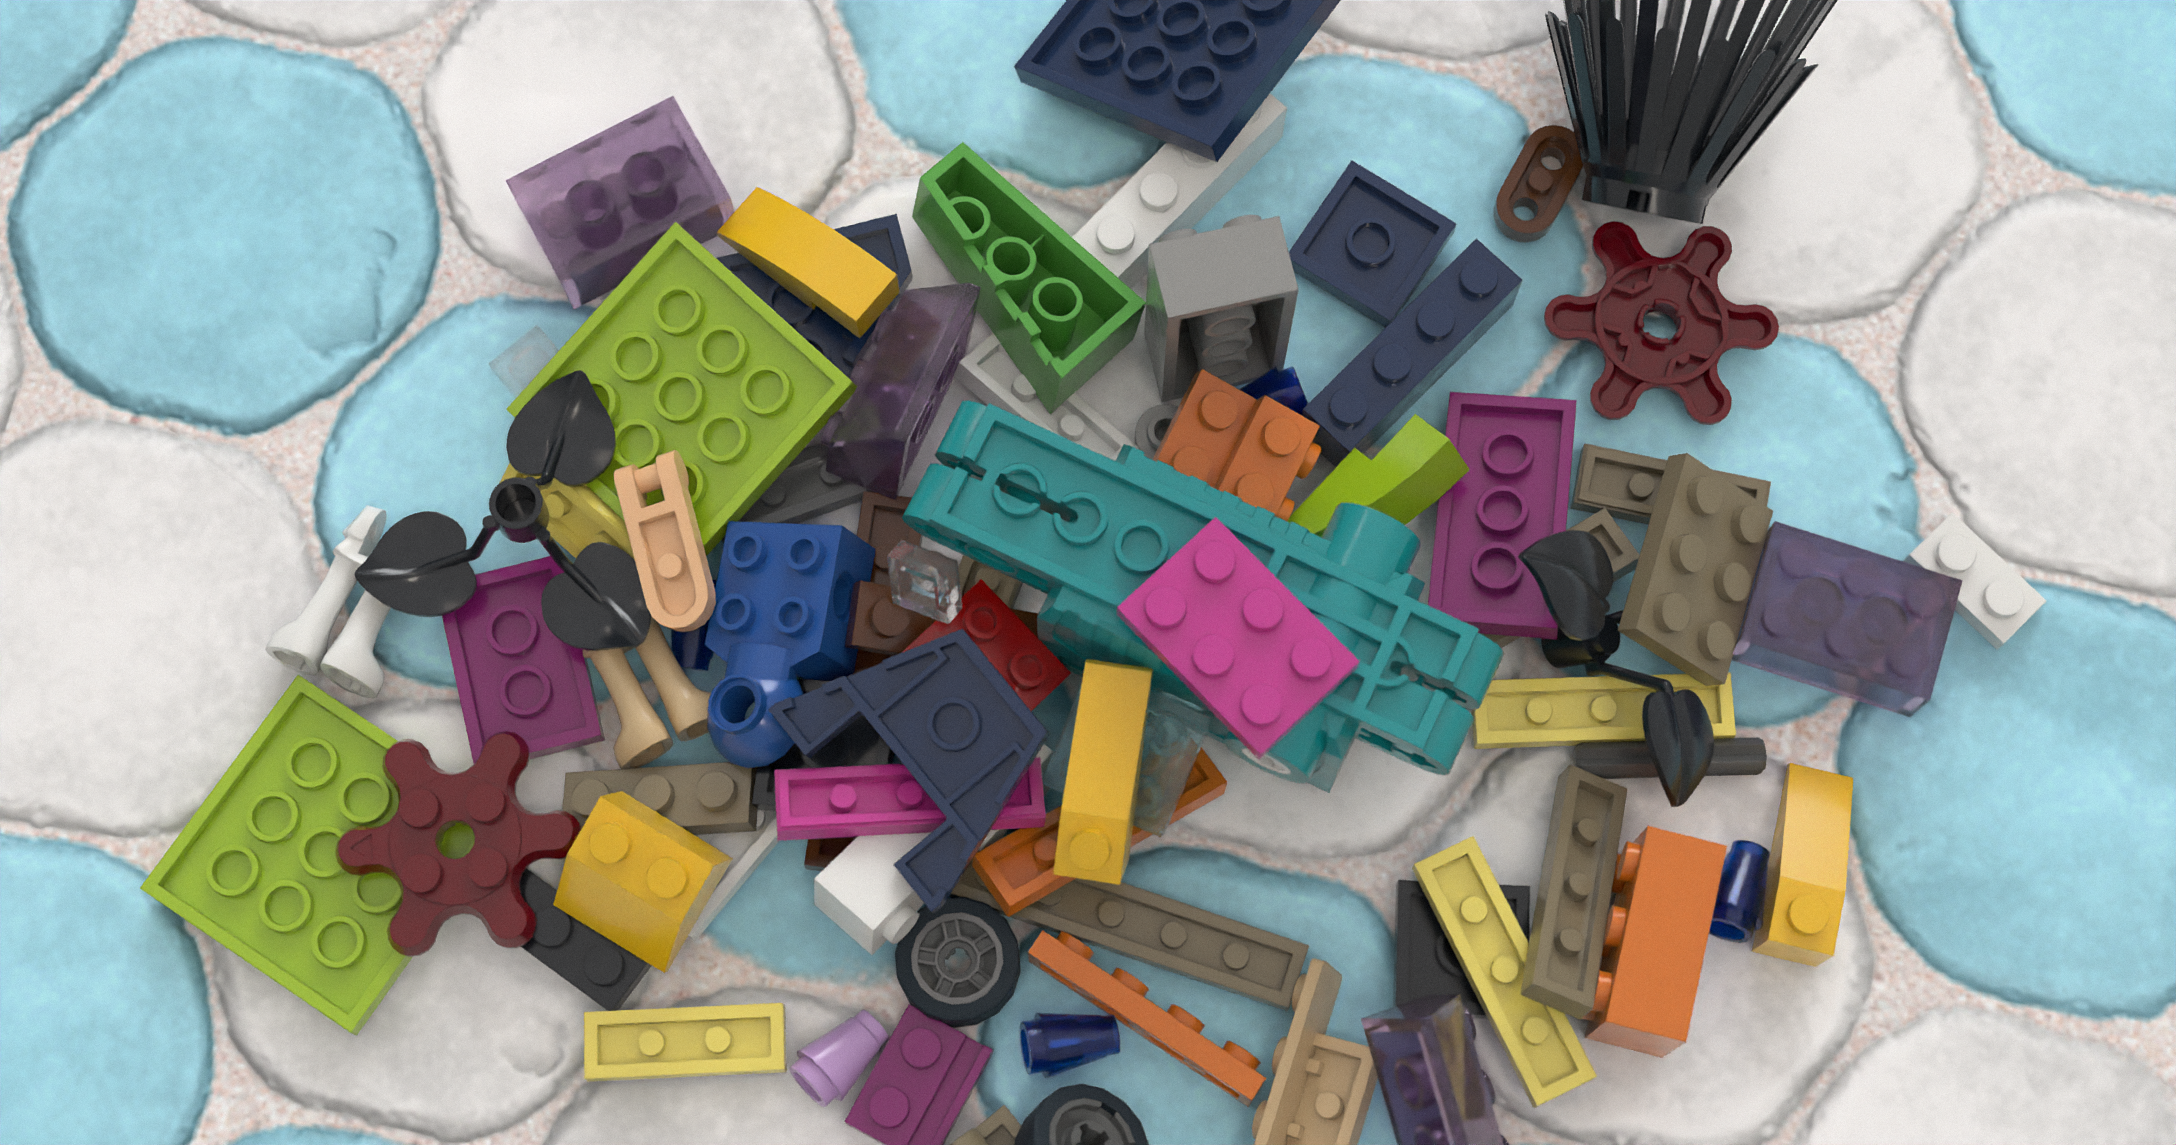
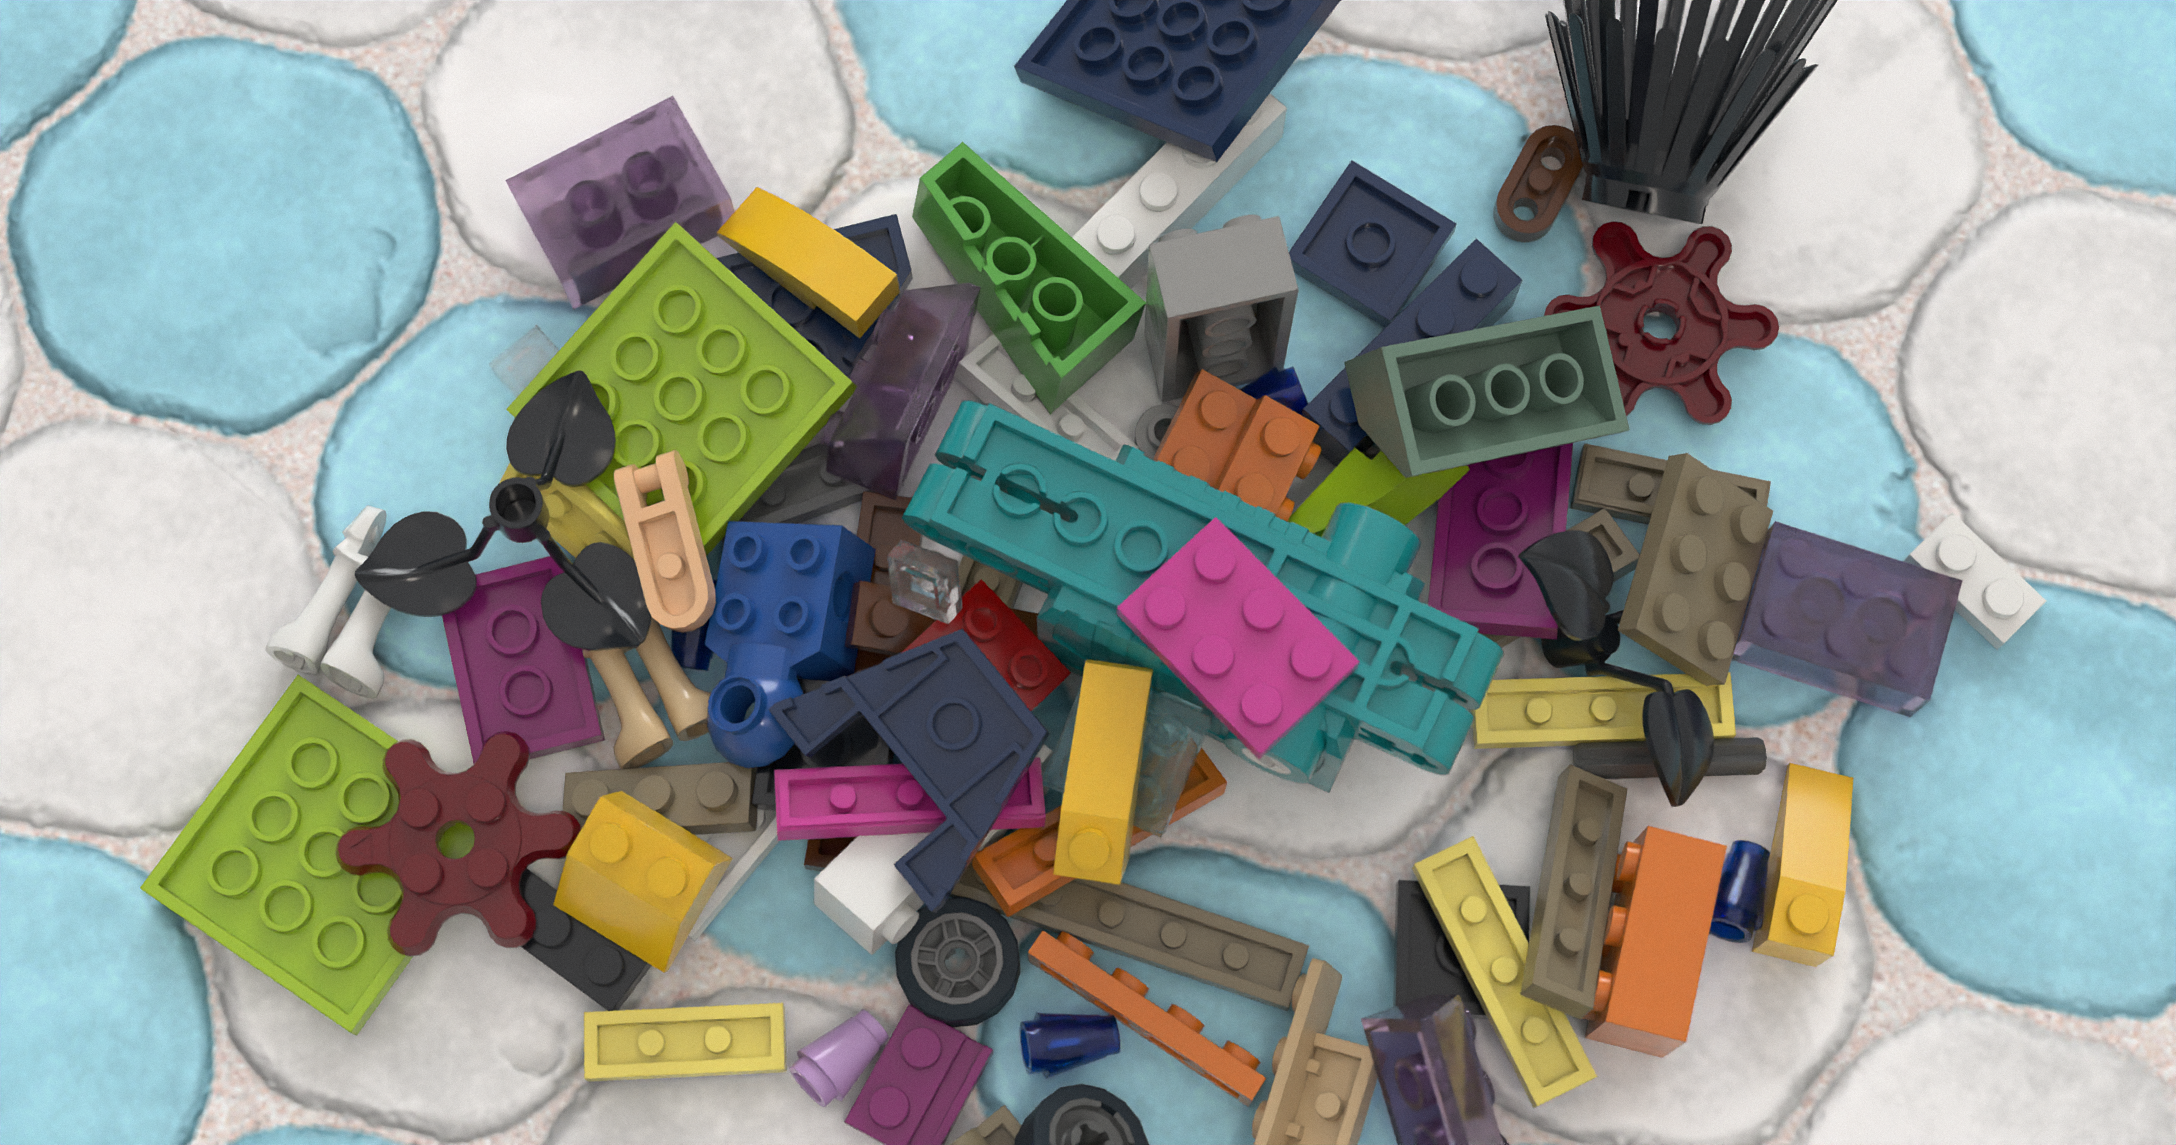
none -> sand green slope [1344,306,1630,478]

